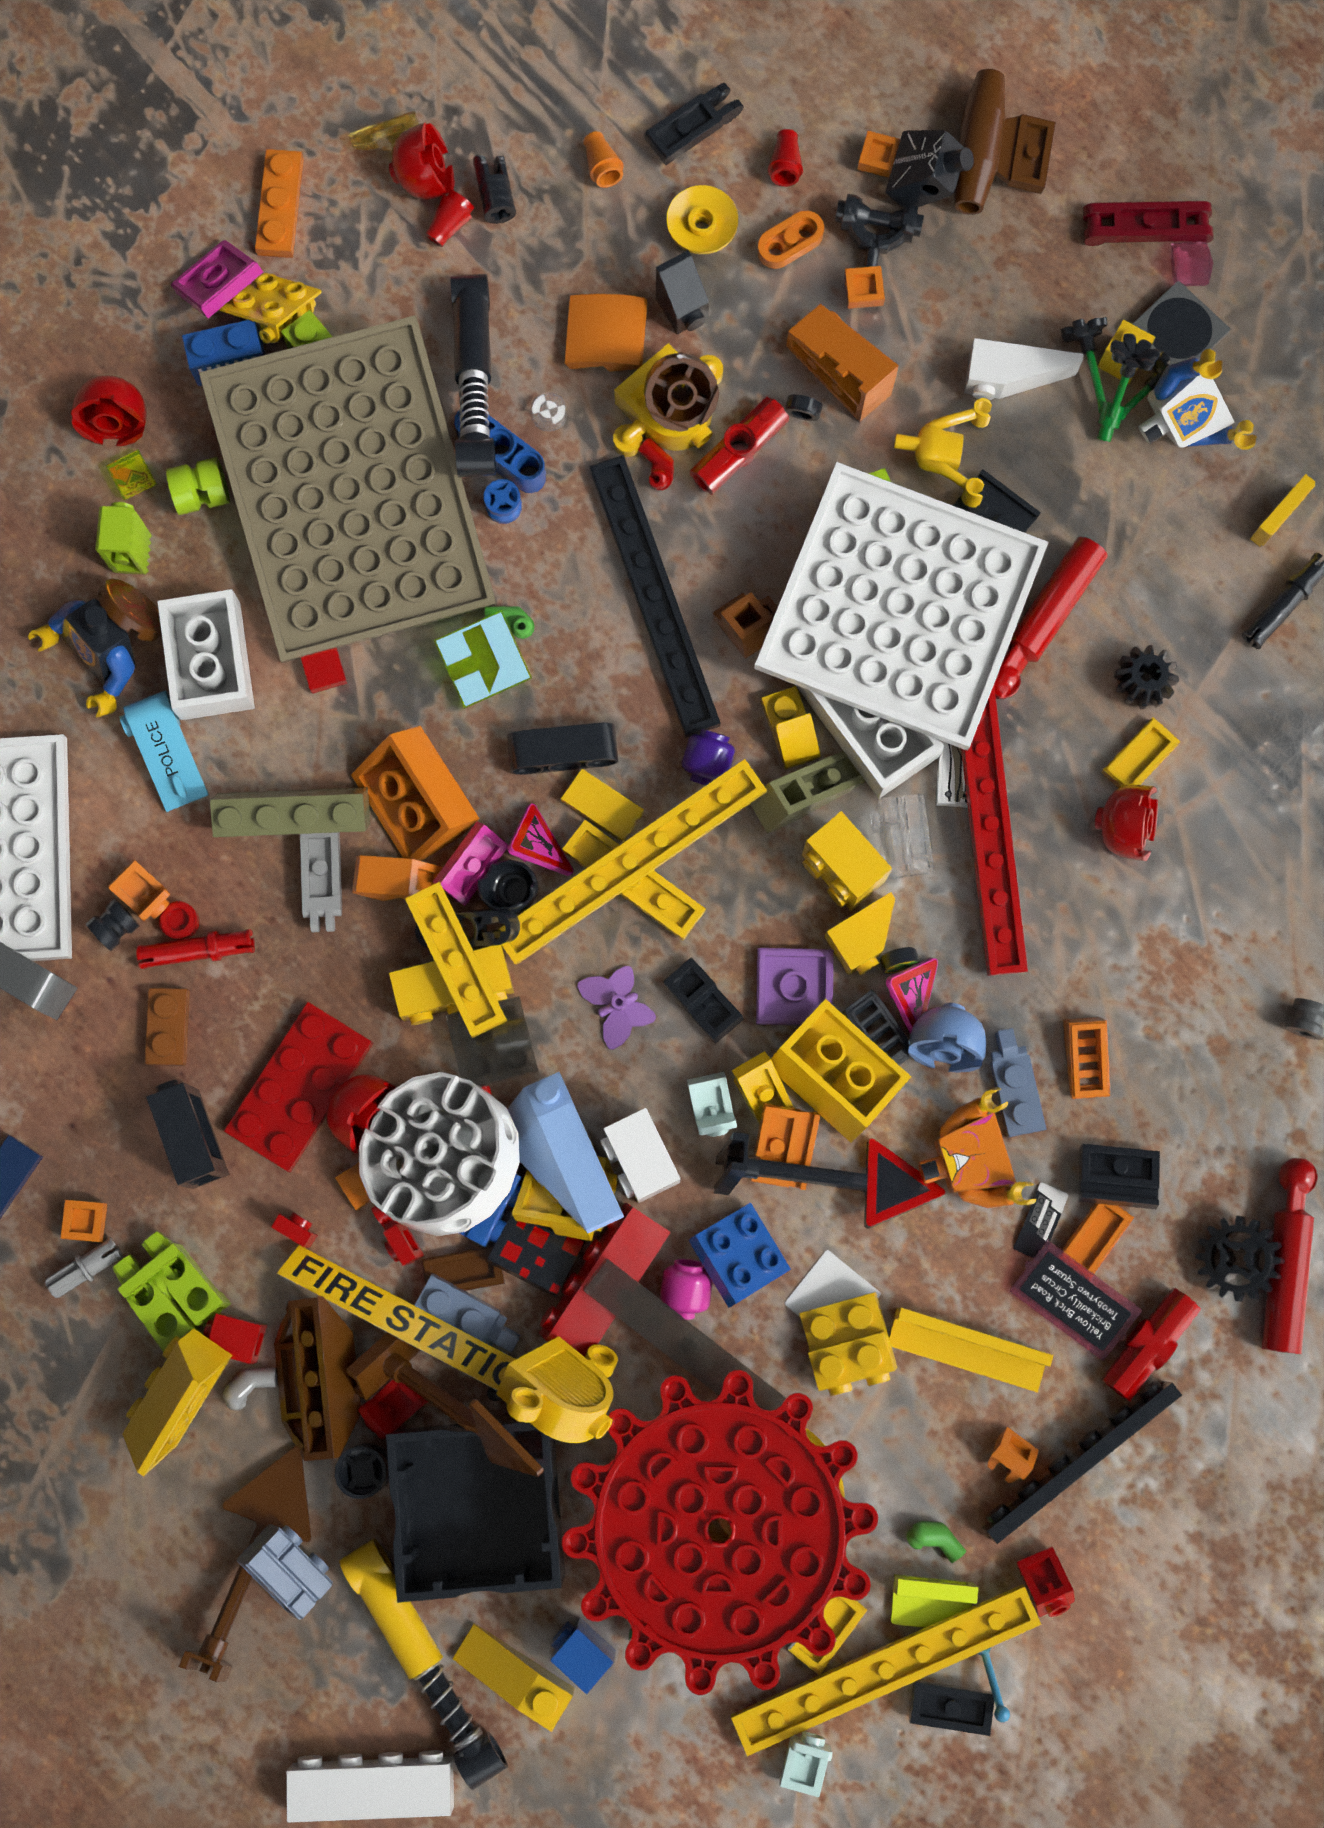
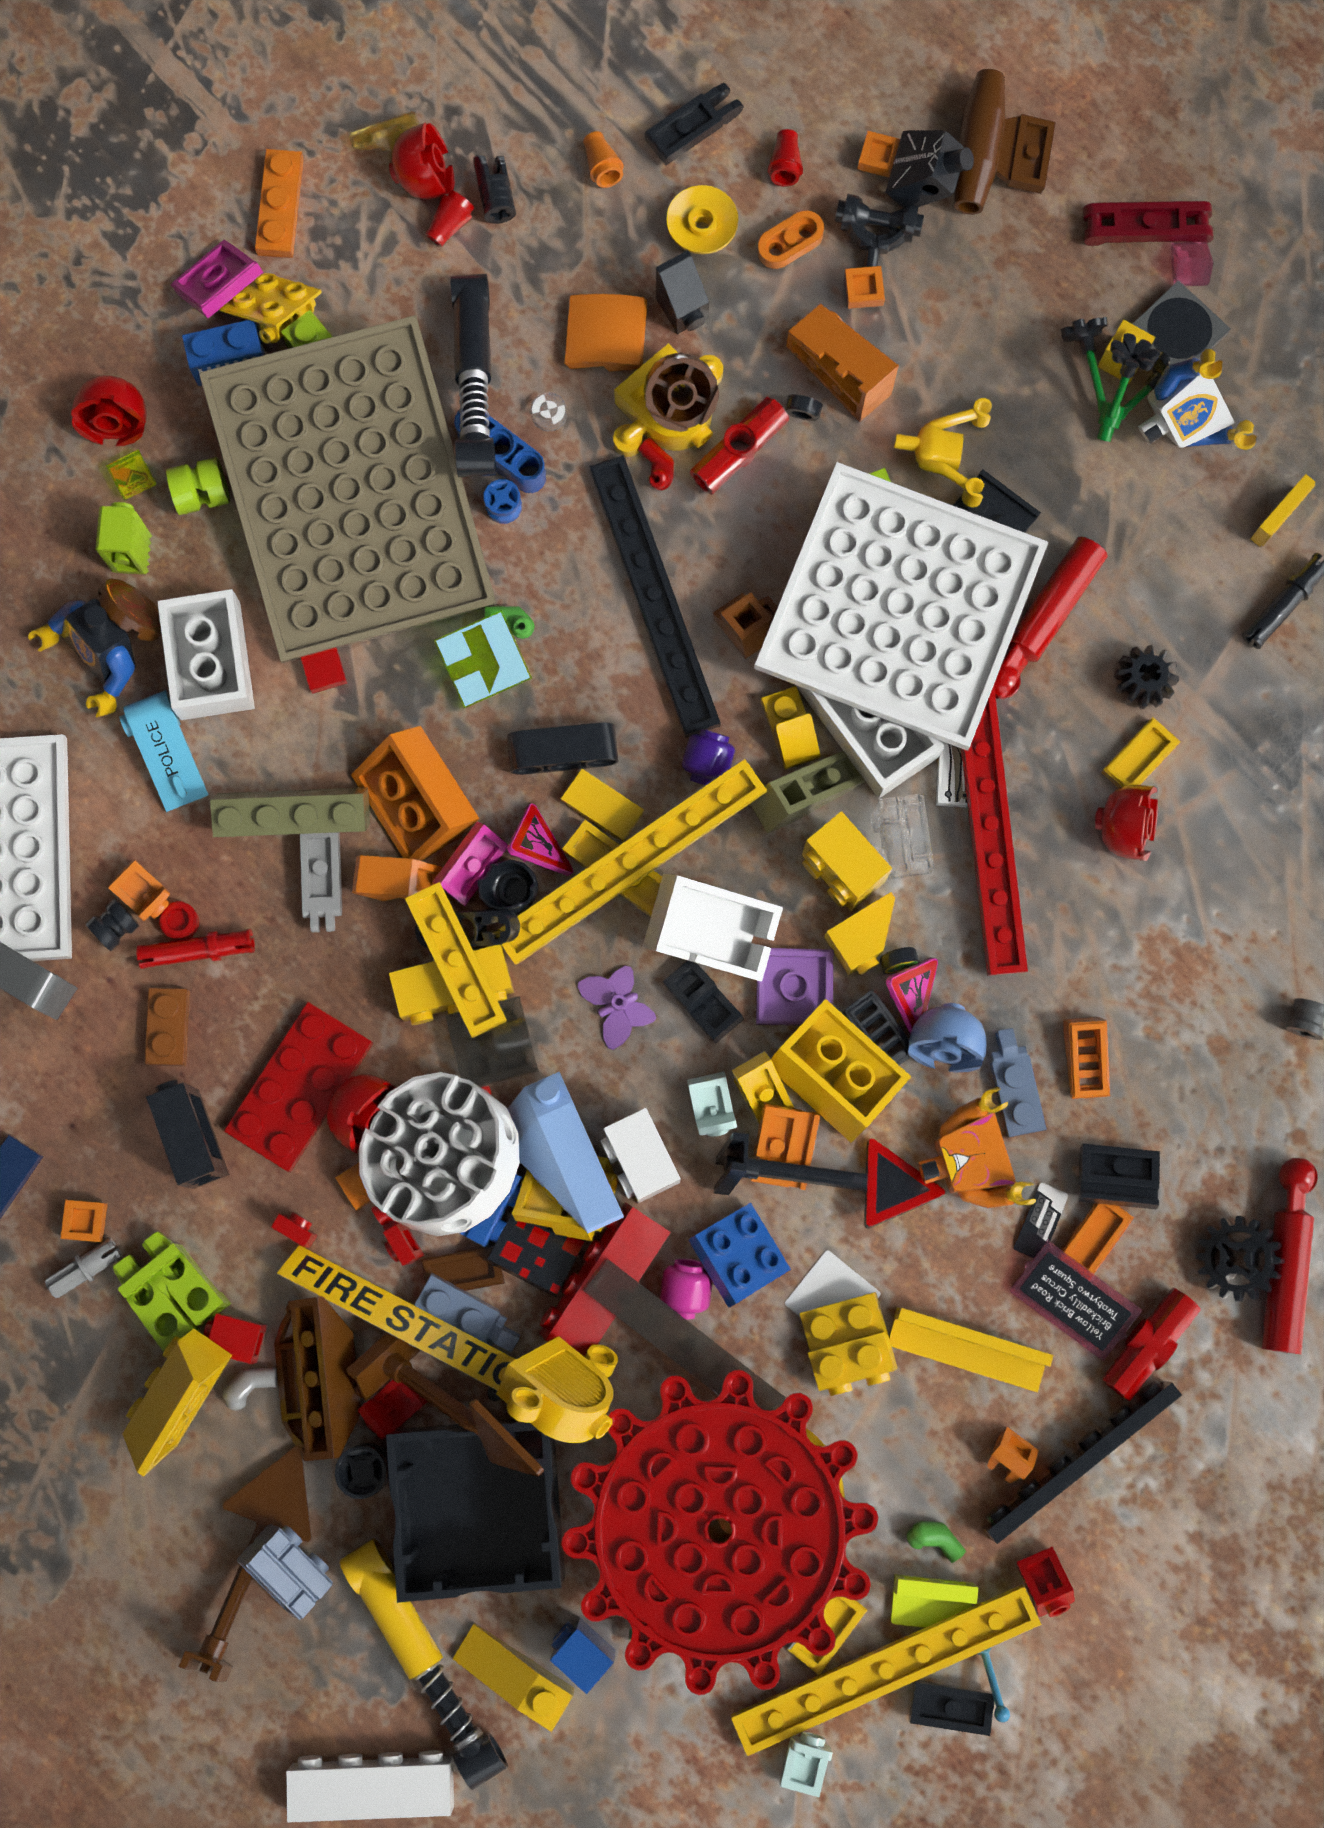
white slope [964,338,1083,400] -> none
none -> white piece [642,873,783,981]

